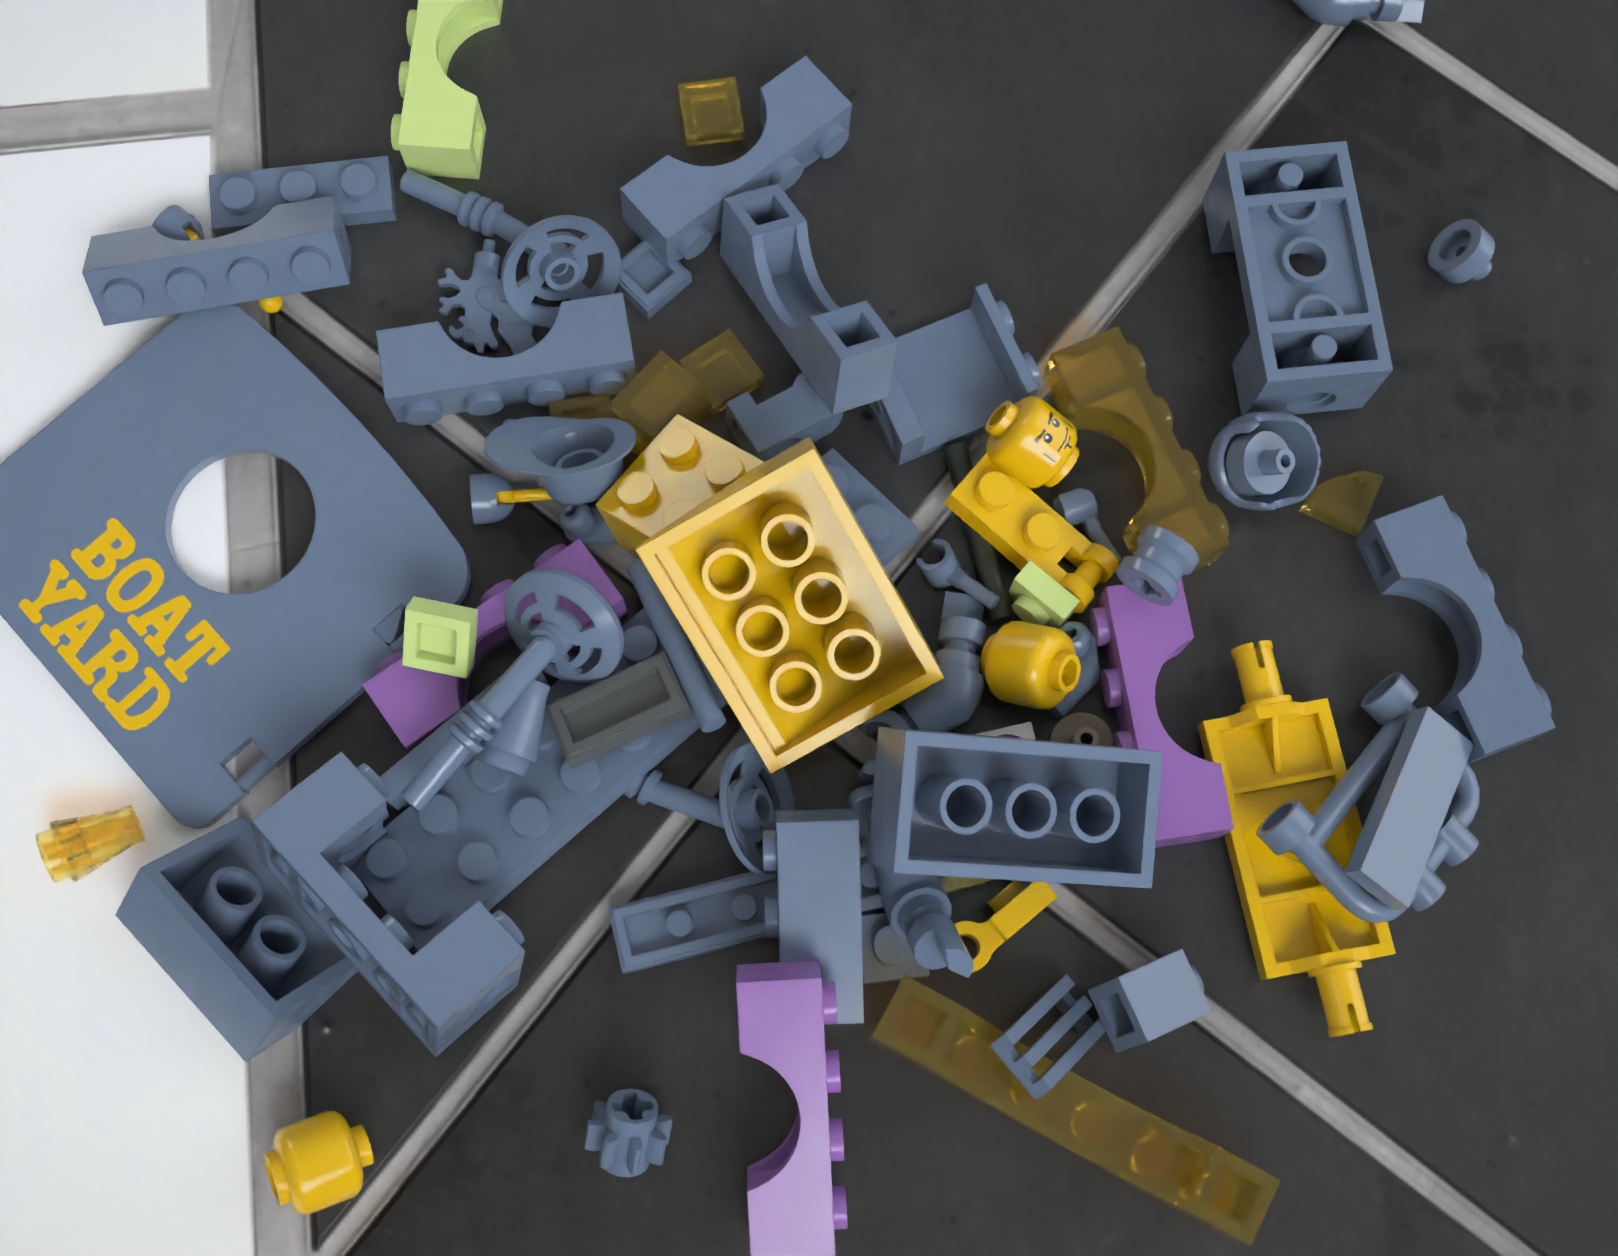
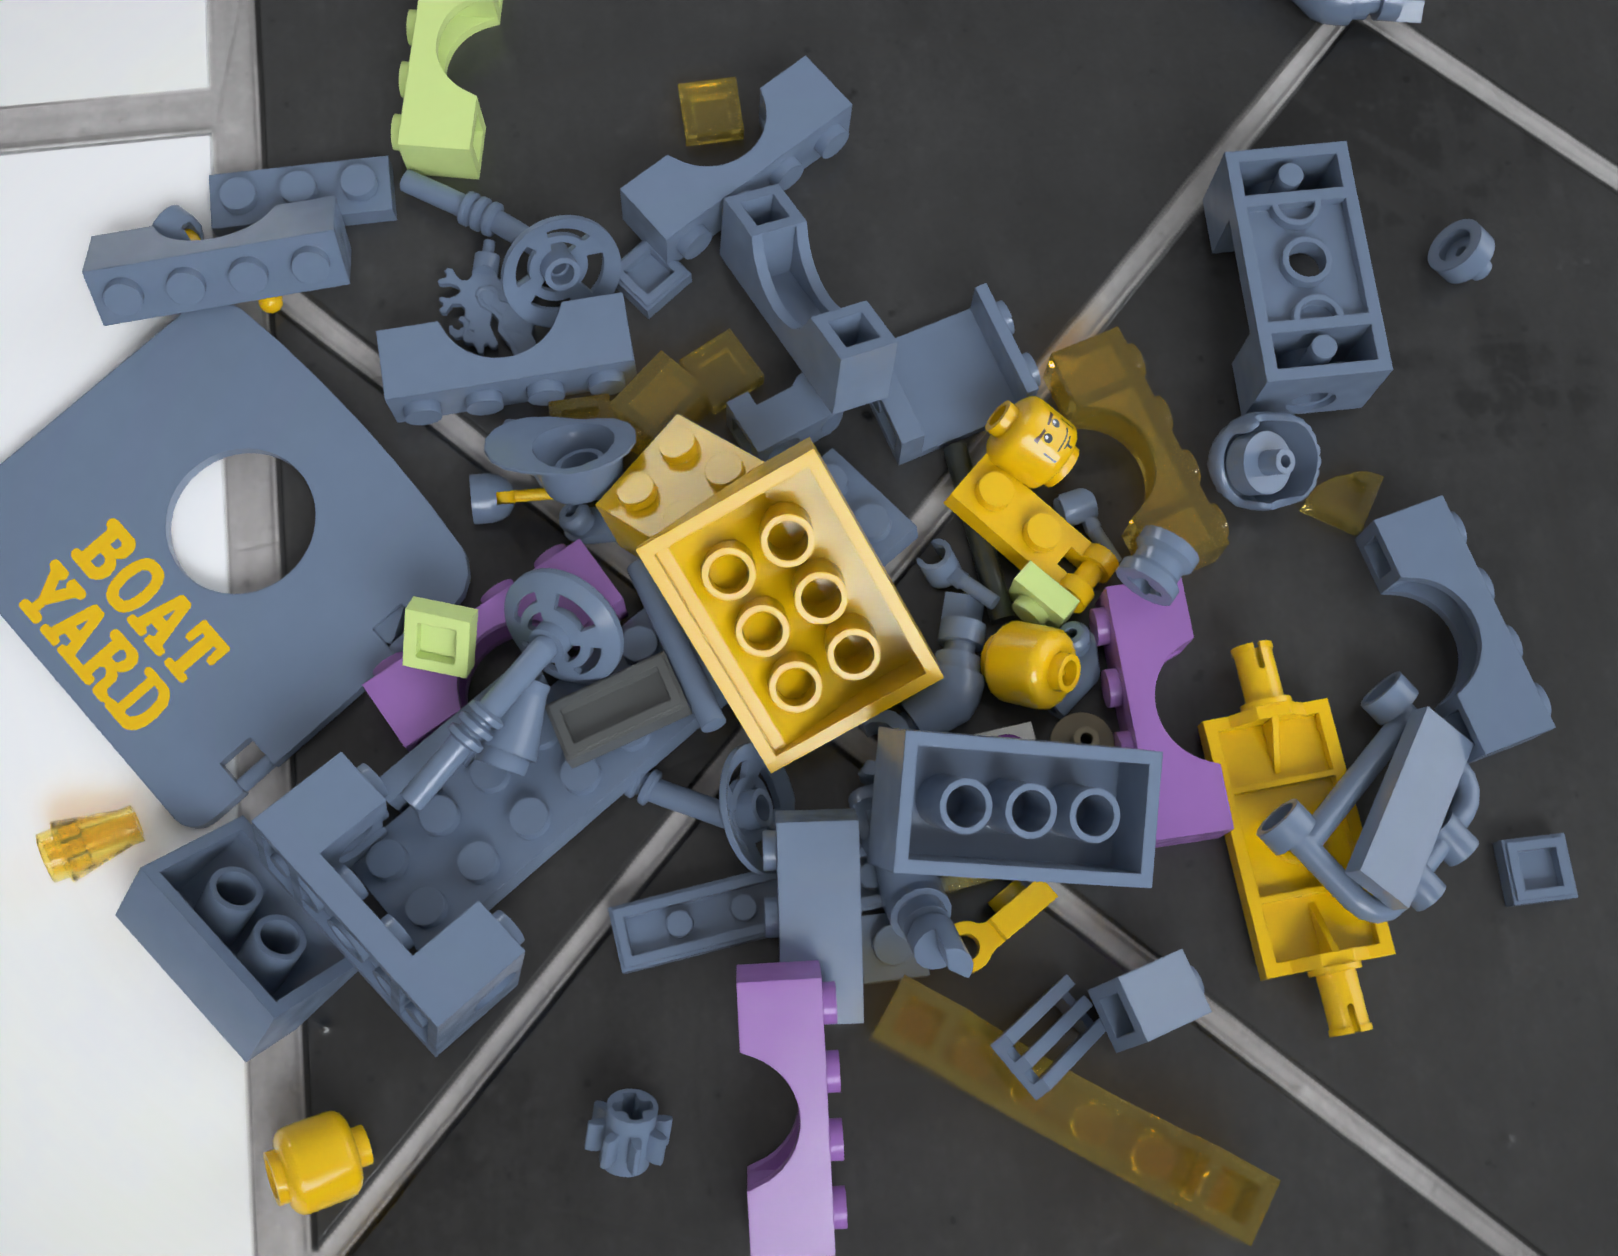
none -> sand blue tile [1492,833,1578,907]

